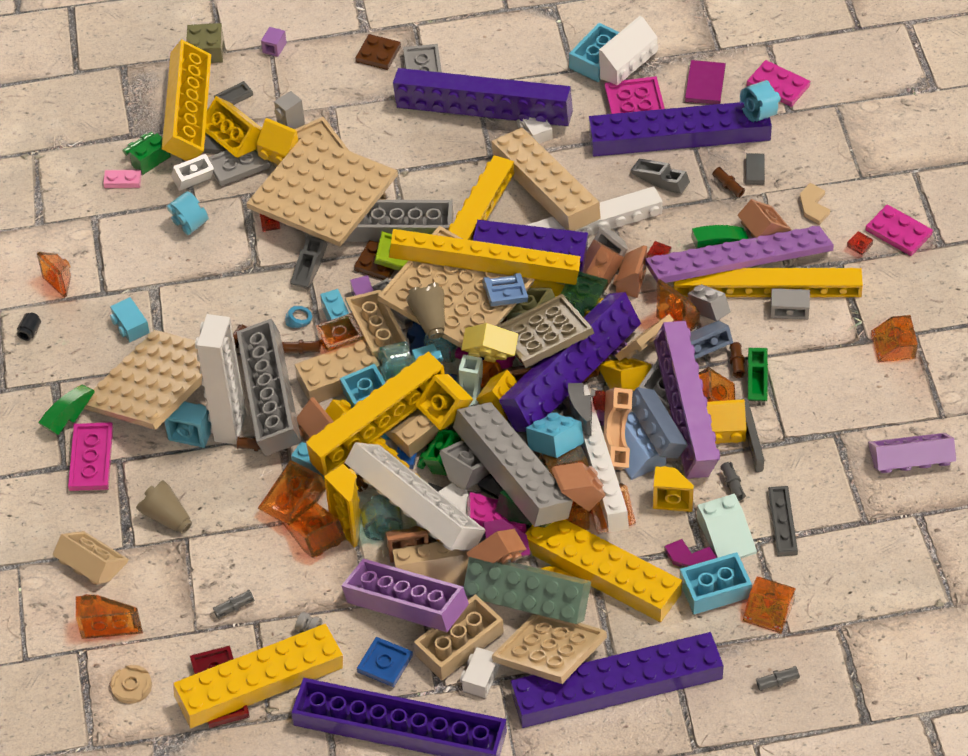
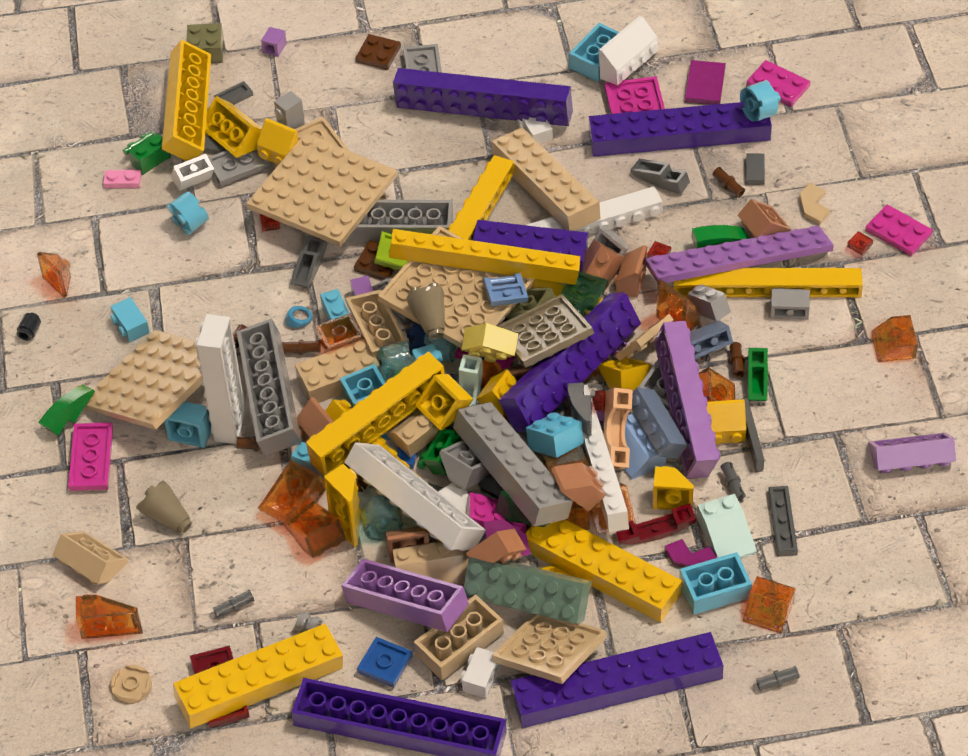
none -> dark red slope [616,504,697,545]

